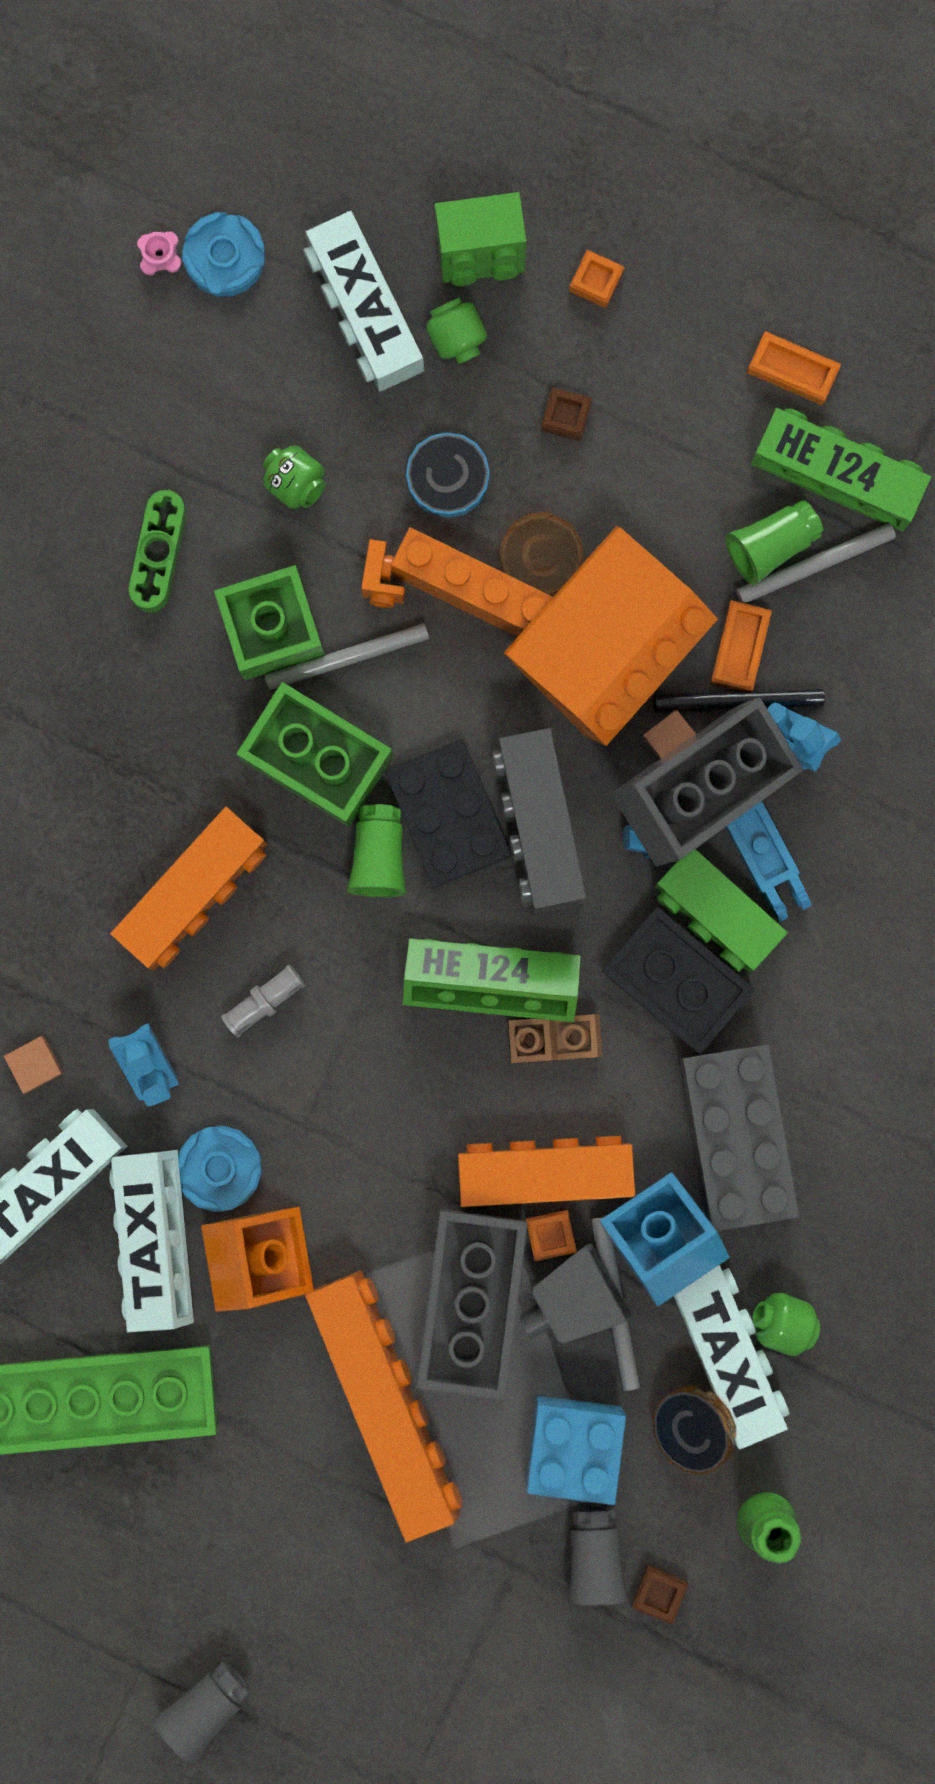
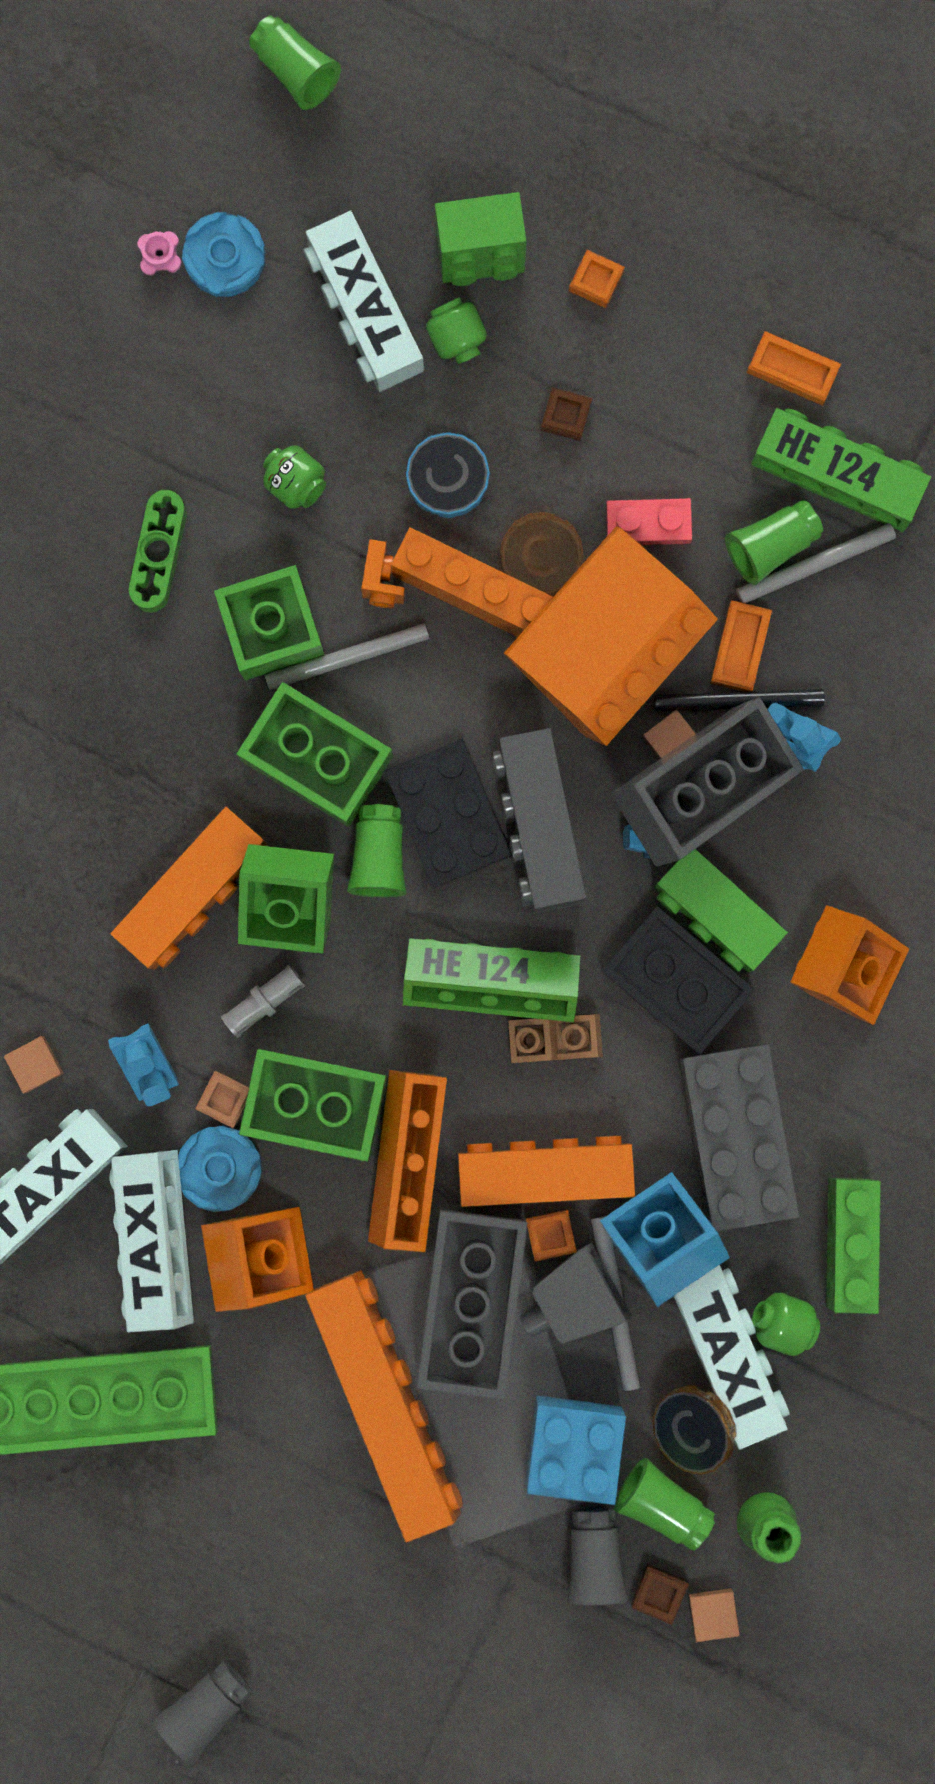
dark azure hinge [725,801,812,922] -> none
none -> nougat tile [195,1071,249,1128]
none -> bright green brick [238,844,334,954]
none -> bright green brick [239,1049,388,1162]
none -> bright green plant [249,15,341,110]
none -> orange brick [368,1070,447,1252]
none -> coral plate [606,498,692,545]
none -> bright green plant [614,1458,715,1551]
none -> nougat tile [688,1588,740,1642]
none -> orange slope [790,905,909,1025]
none -> bright green brick [826,1178,880,1314]

